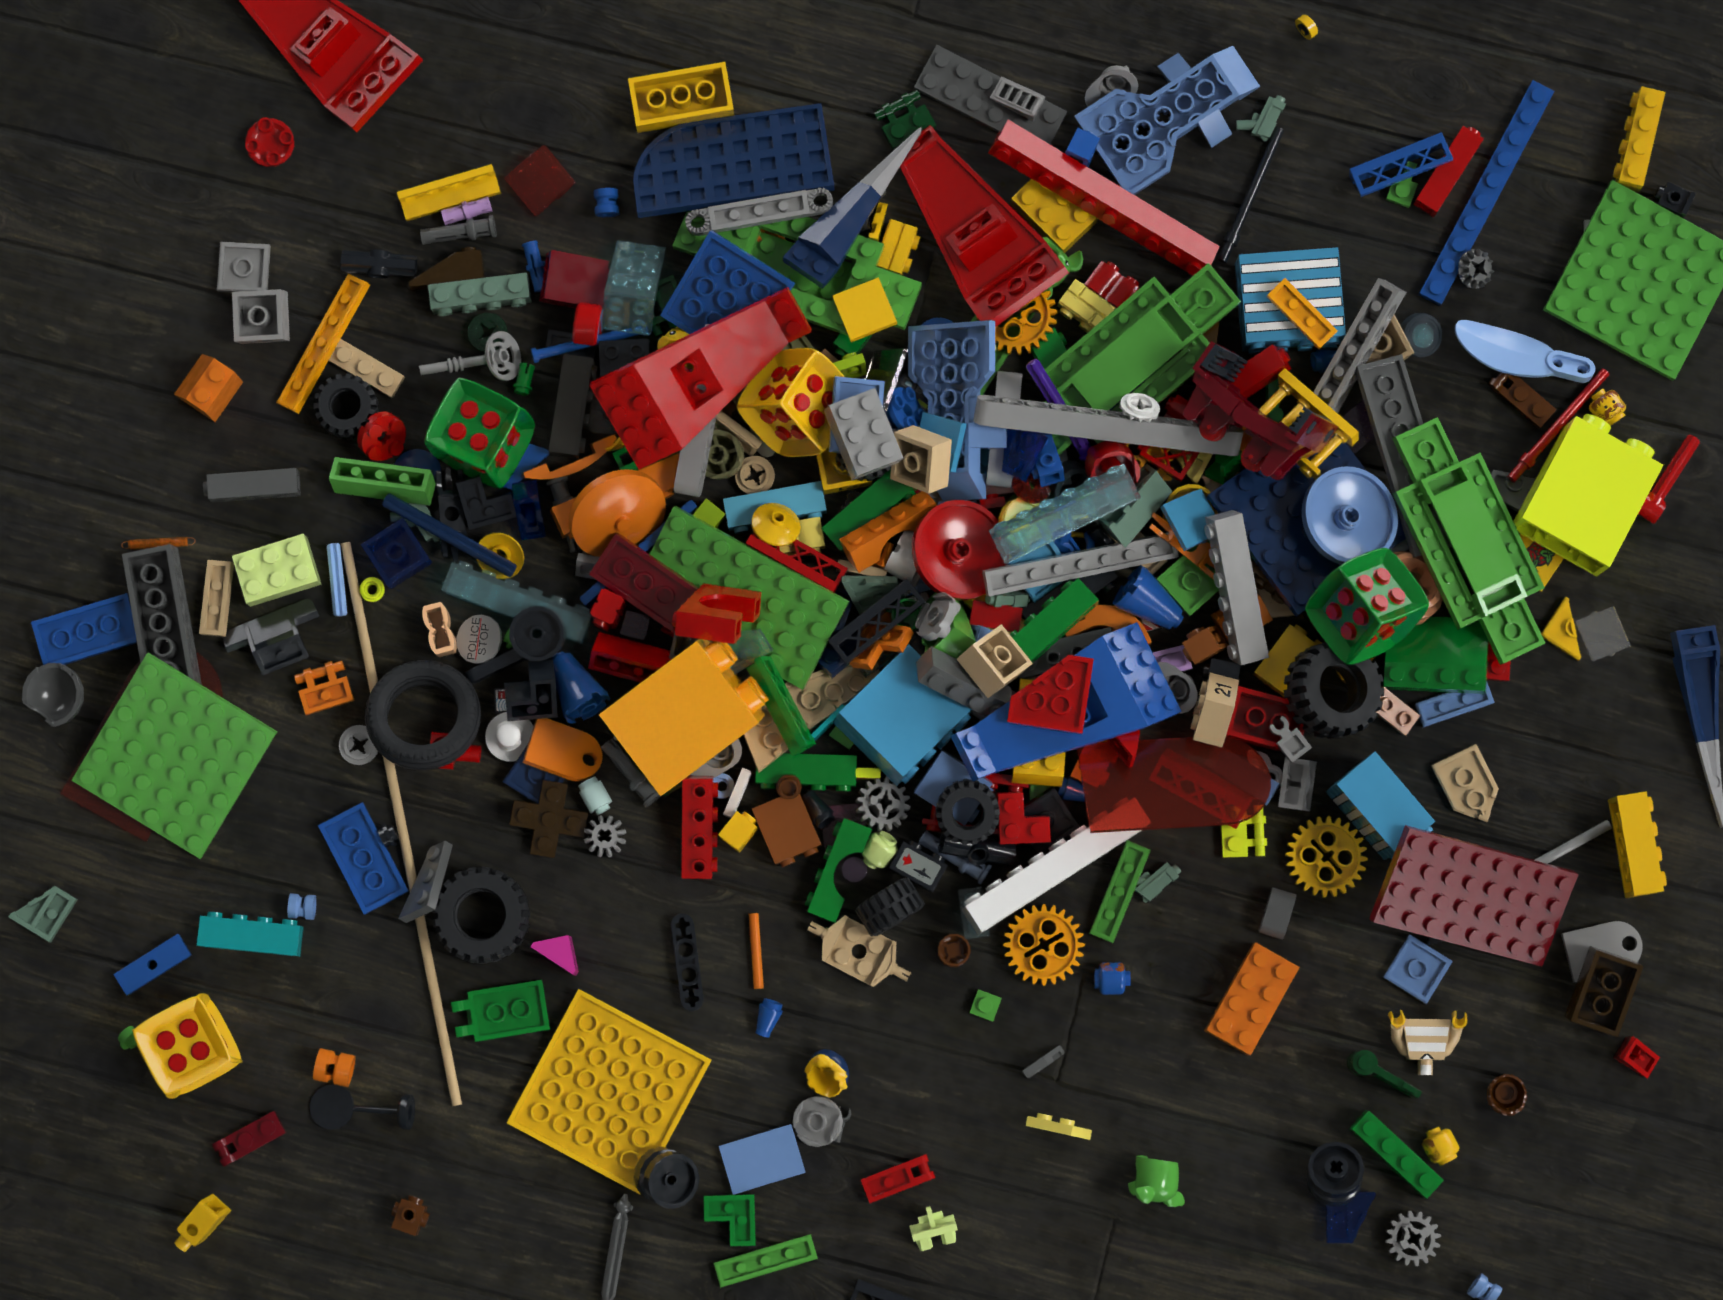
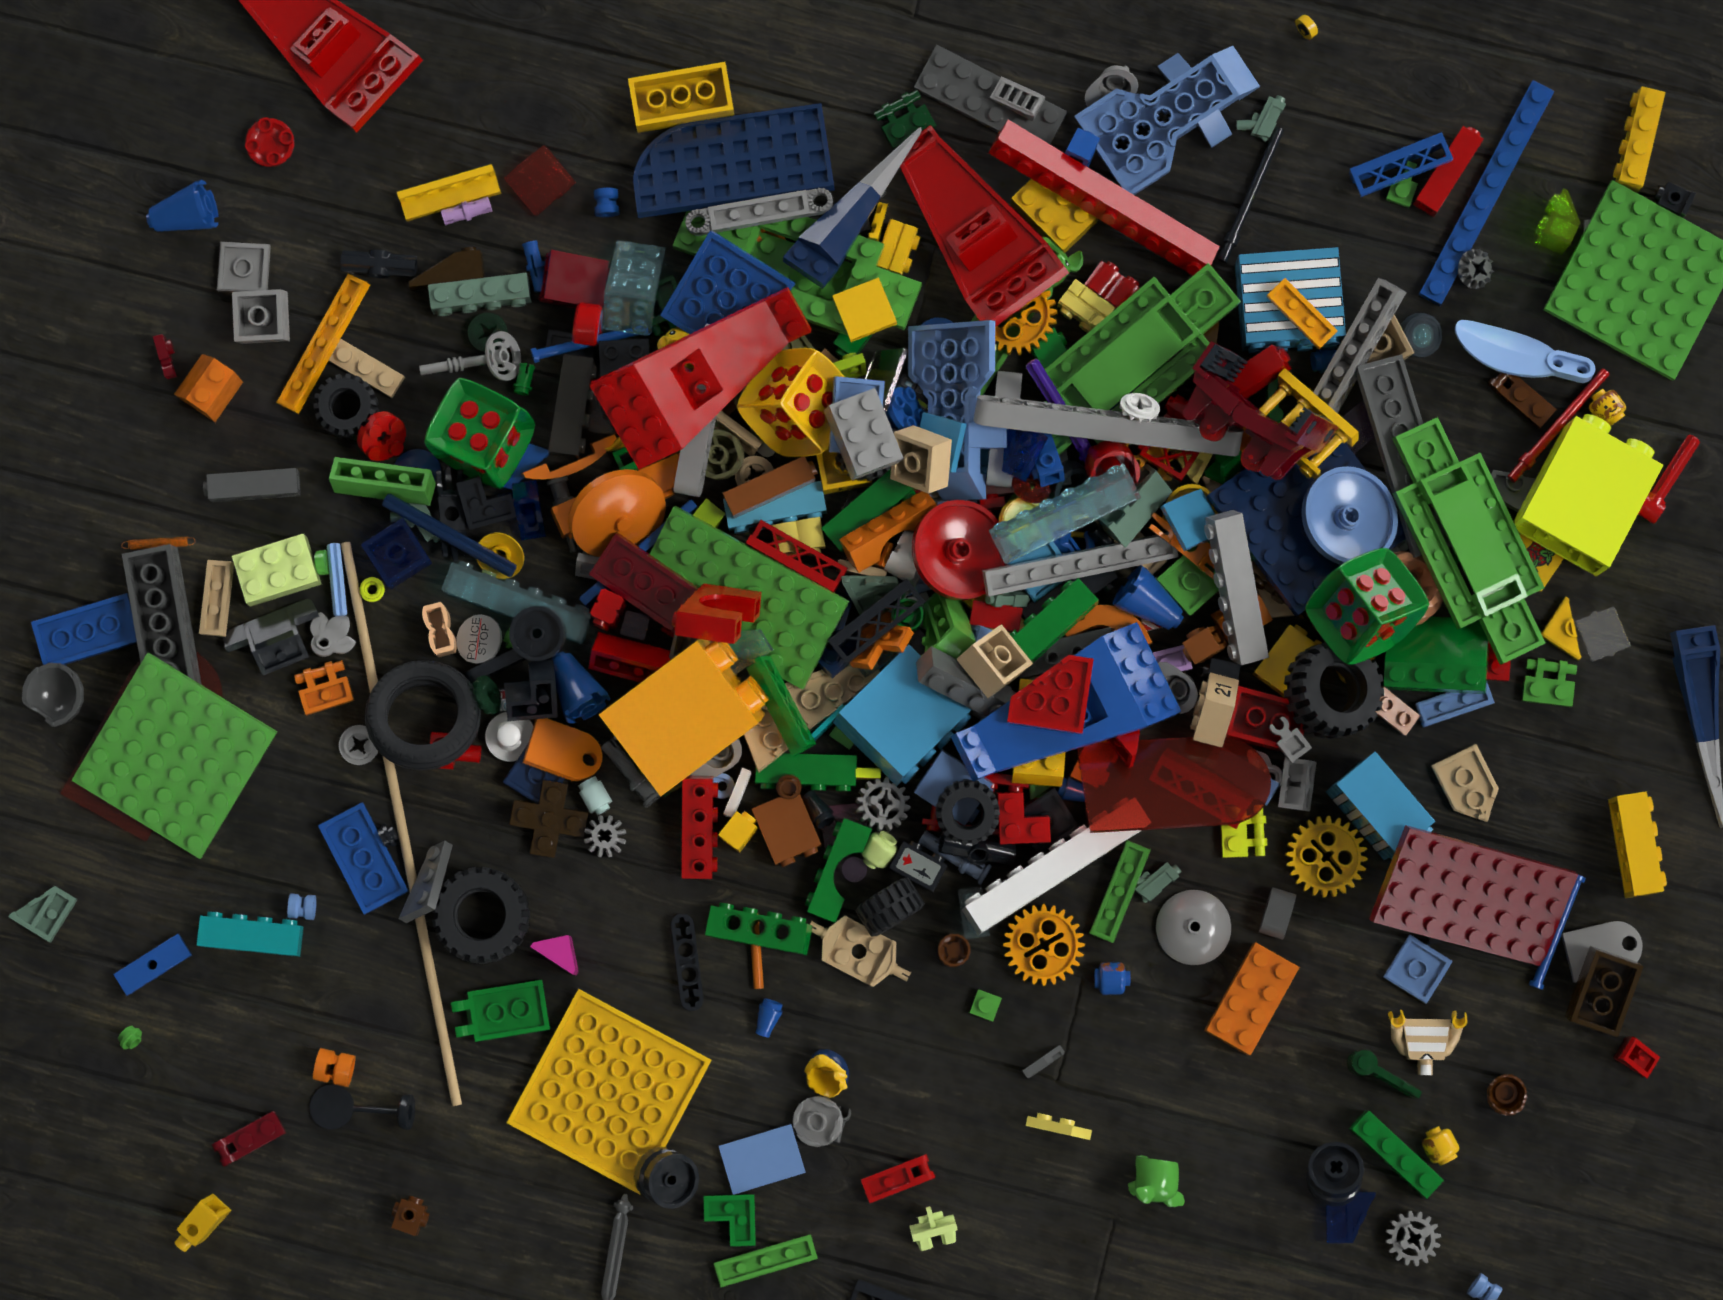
yellow piece [132,993,242,1099] -> none
dark grey pin [420,215,497,245] -> none
yellow dish [751,503,801,546] -> none
light grey plate [915,592,961,641] -> none
light grey piece [1535,820,1612,864] -> none
none -> blue cone [146,180,219,232]
none -> dark red plate [153,334,177,380]
none -> light grey plate [310,612,356,657]
none -> bright green tile [314,550,329,575]
none -> clear green gear [473,675,501,715]
none -> green brick [705,902,813,955]
none -> dark orange brick [723,456,818,519]
none -> light grey dish [1156,890,1231,965]
none -> bright green plate [1521,658,1577,707]
none -> blue bar [1528,875,1586,990]
none -> clear neon green slope [1534,188,1580,255]

